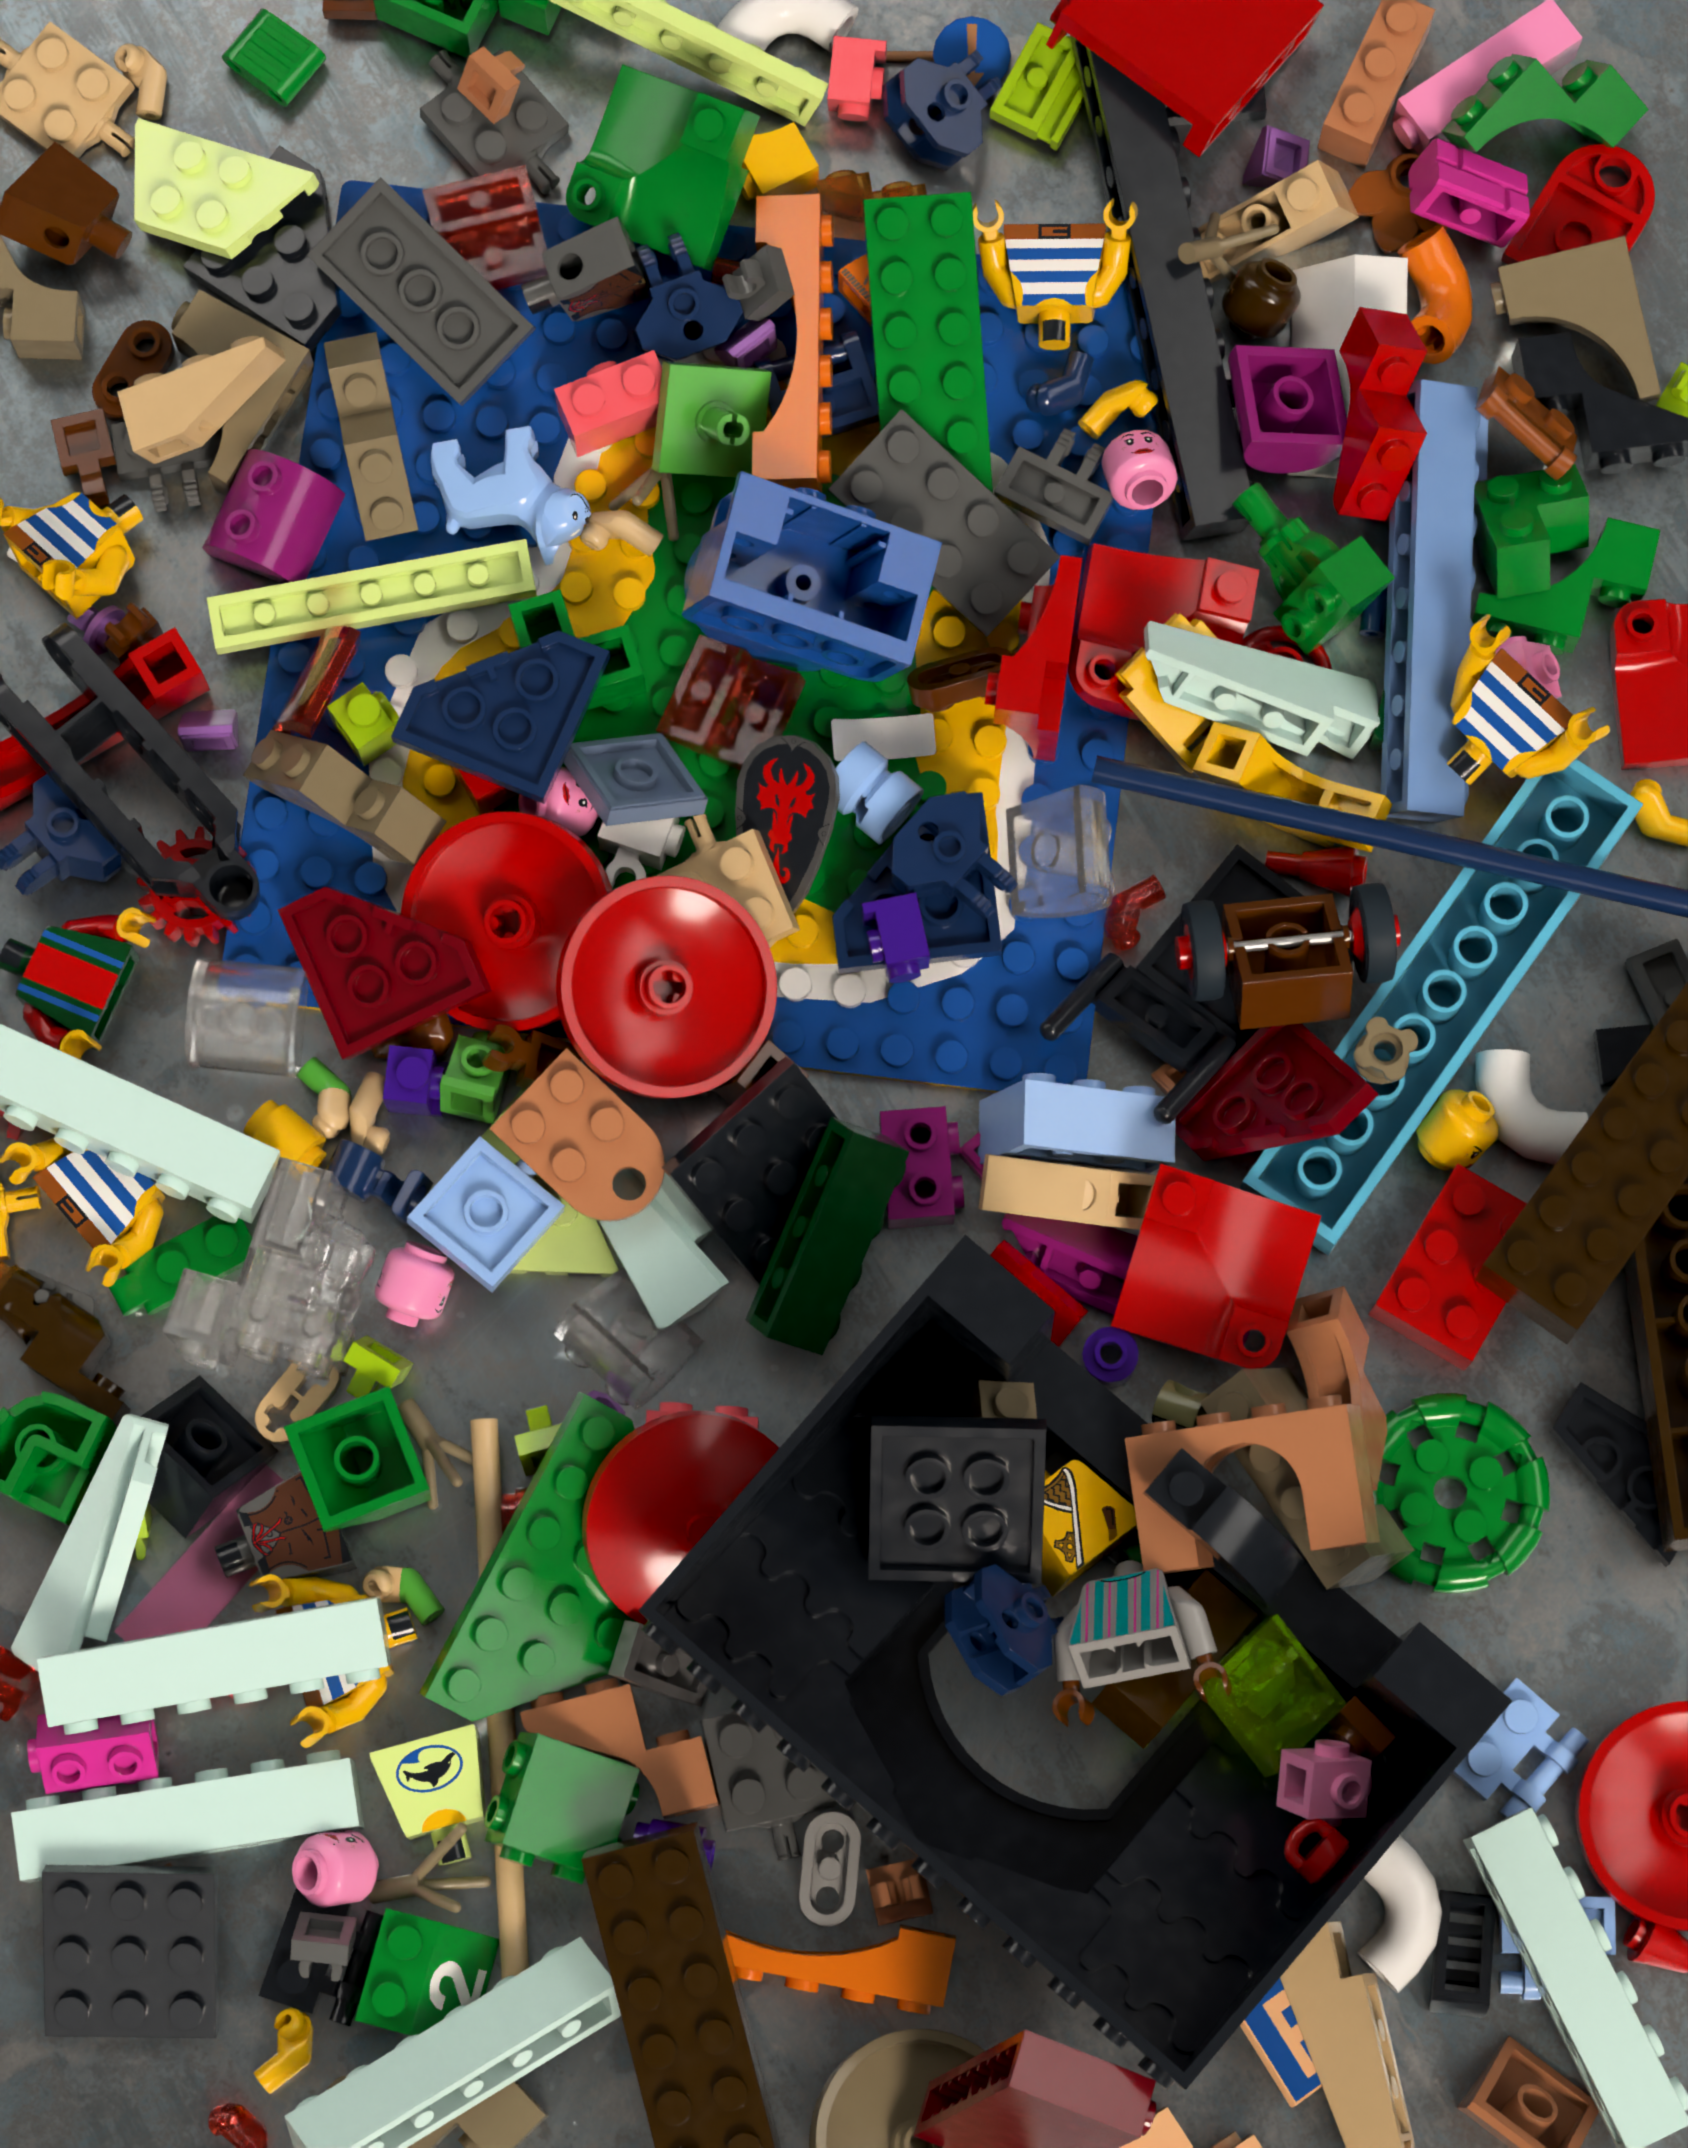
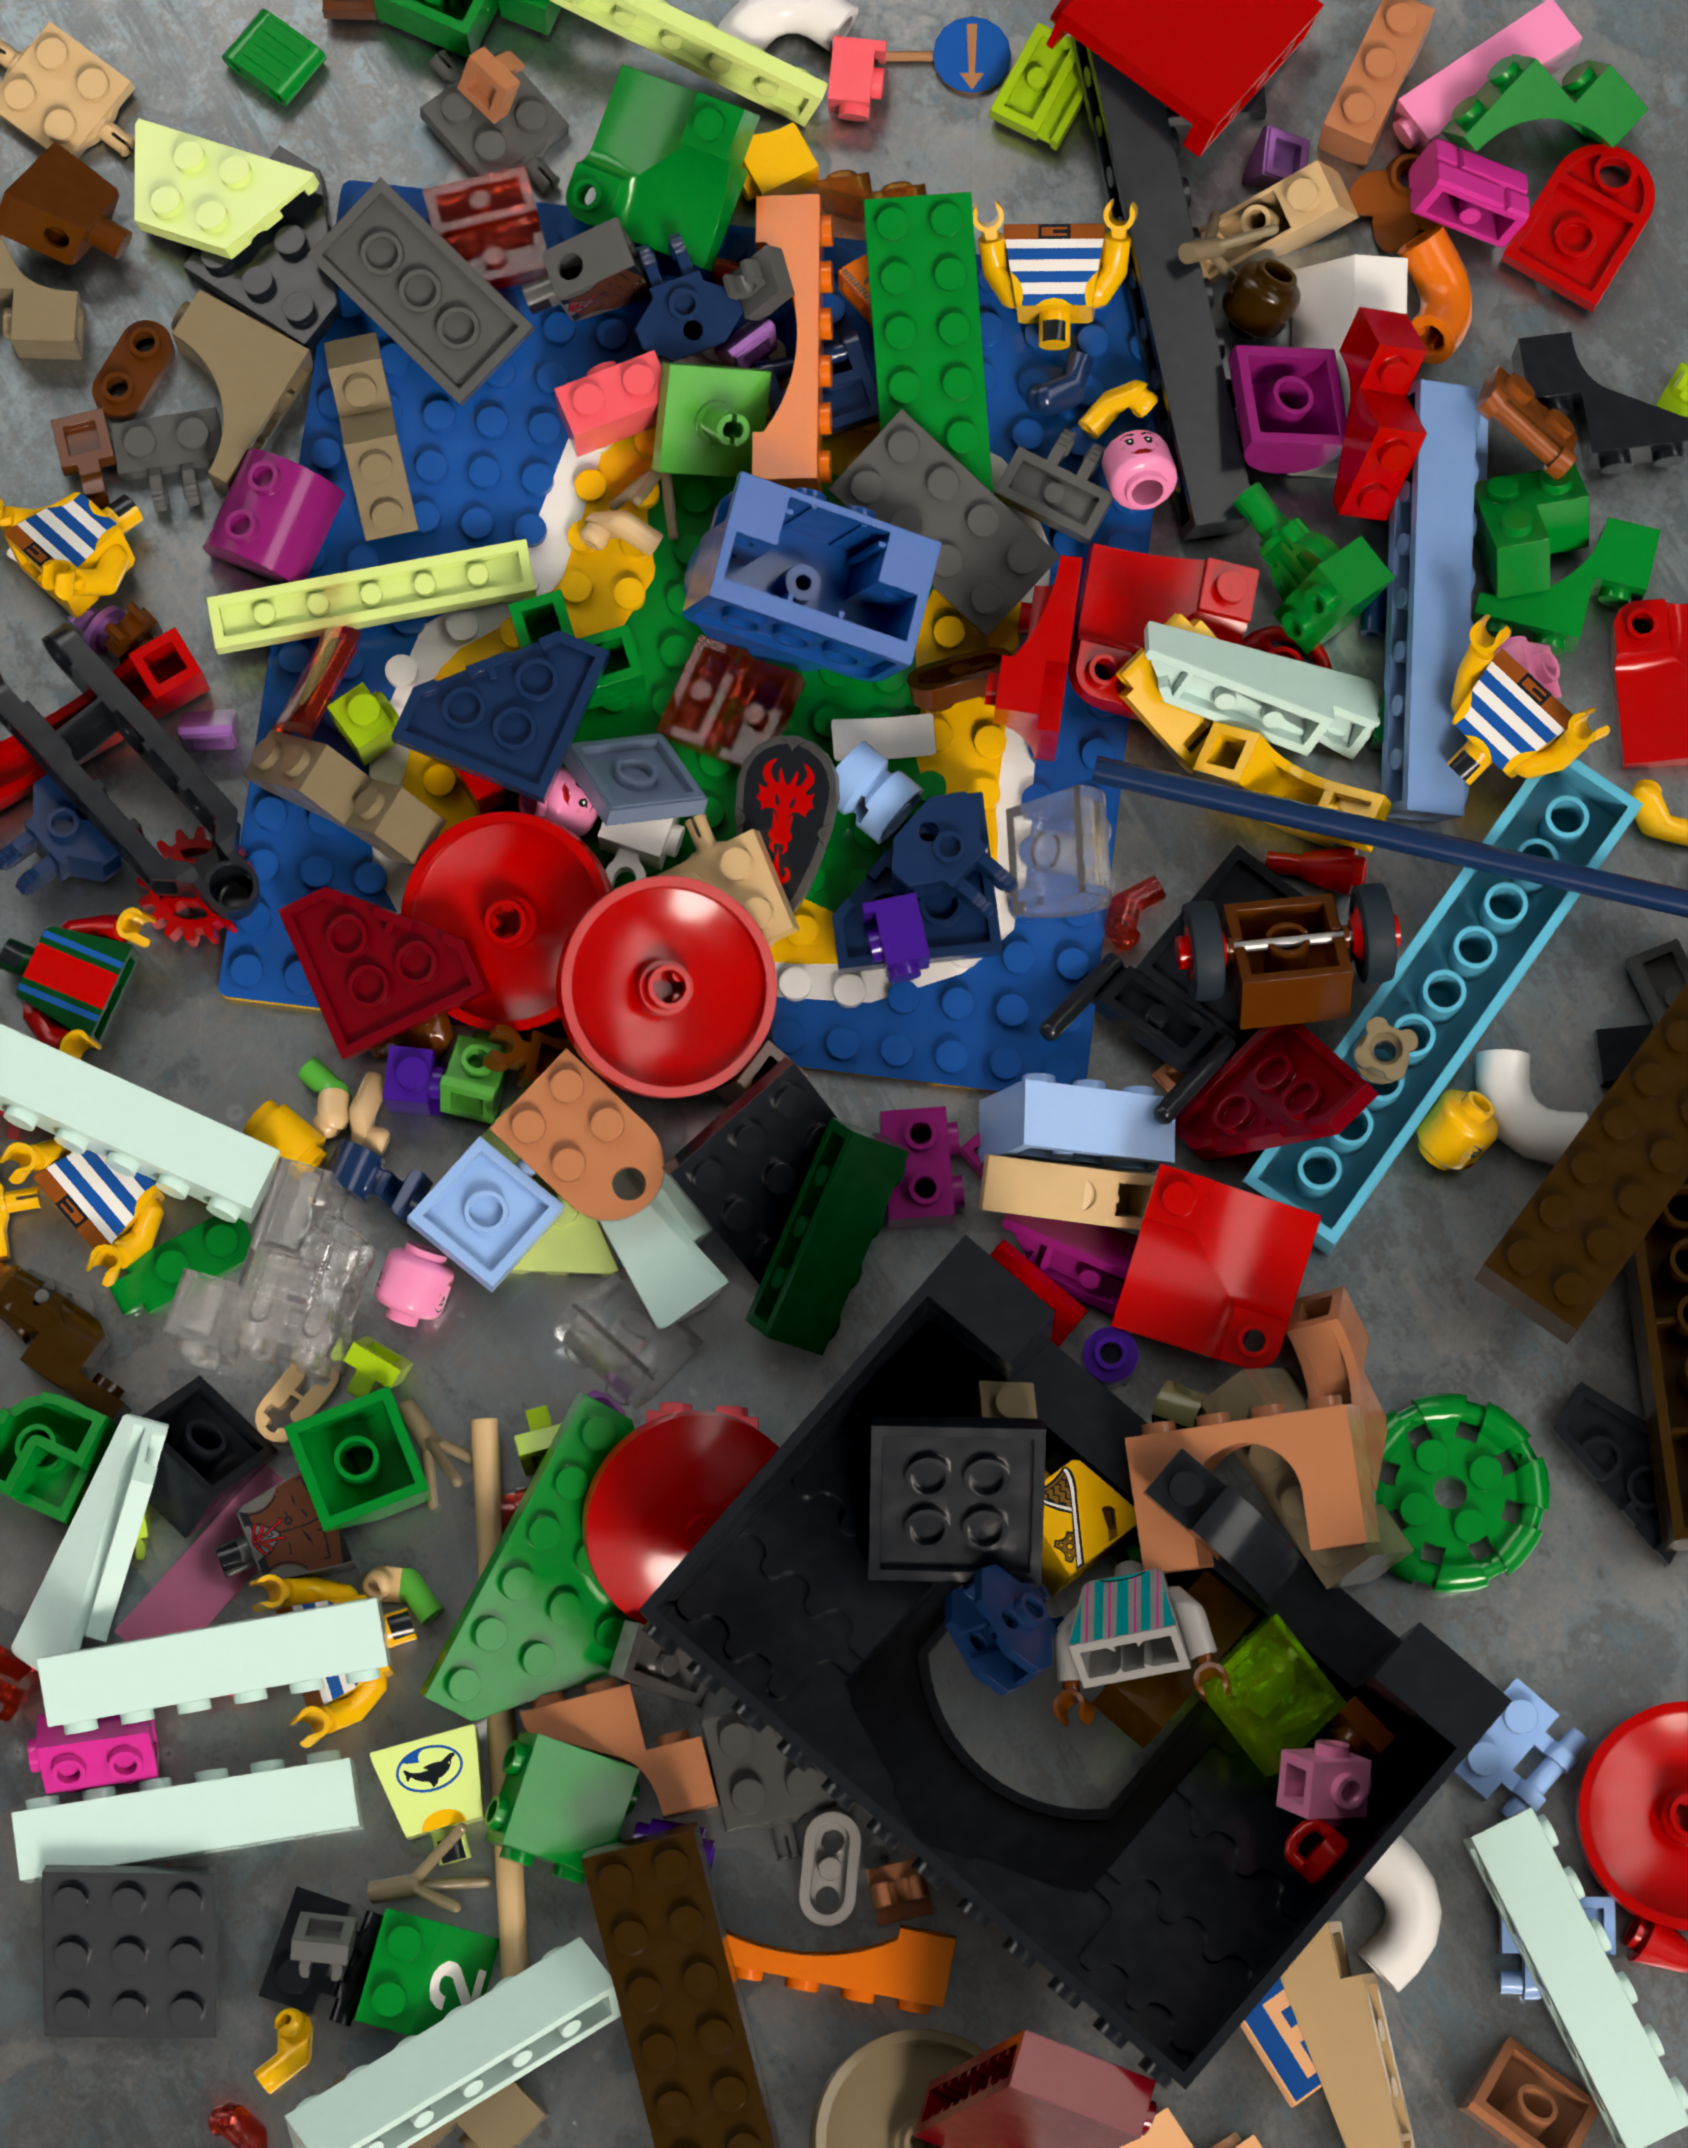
tan arm [114,43,167,120] -> none
tan slope [117,336,286,464] -> none
clear brick [185,958,309,1078] -> none
bright pink head [292,1829,379,1908] -> none
light blue animal [431,426,592,565] -> none
dark blue hinge [882,50,1003,170] -> none
red brick [1368,1163,1527,1371] -> none
black slope [1429,1890,1496,2018] -> none
dark tan arch [1490,236,1661,402] -> none

